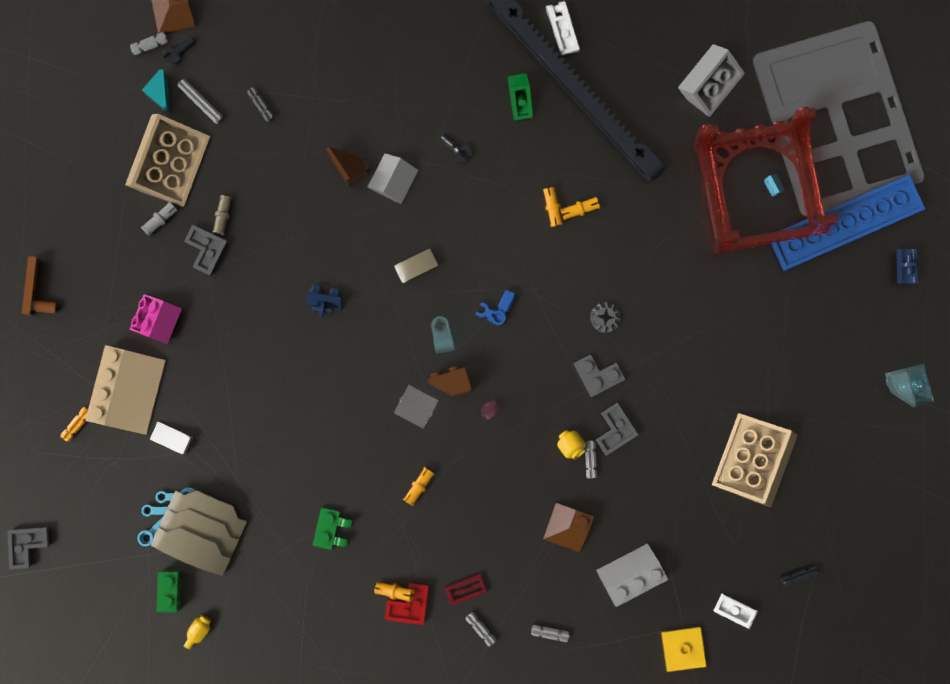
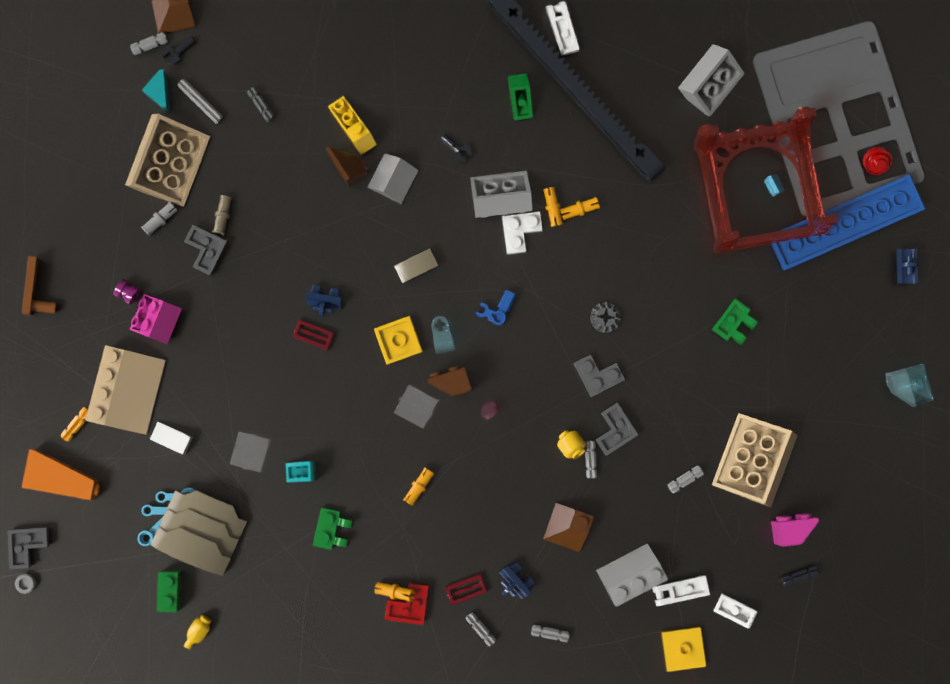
none -> light grey tile [15,574,36,594]
none -> orange slope [22,449,100,500]
none -> magenta wheel [113,279,140,305]
none -> clear piece [230,432,269,472]
none -> teal slope [286,461,317,482]
none -> dark red tile [292,319,335,351]
none -> yellow slope [328,96,377,155]
none -> yellow plate [374,316,423,365]
none -> light grey slope [470,171,532,218]
none -> dark blue hips [499,562,535,599]
none -> white plate [502,212,542,255]
none -> white plate [652,575,710,606]
none -> light grey axle [668,466,704,493]
none -> green plate [712,299,758,345]
none -> dark pink slope [771,513,818,546]
none -> red plate [863,147,892,175]

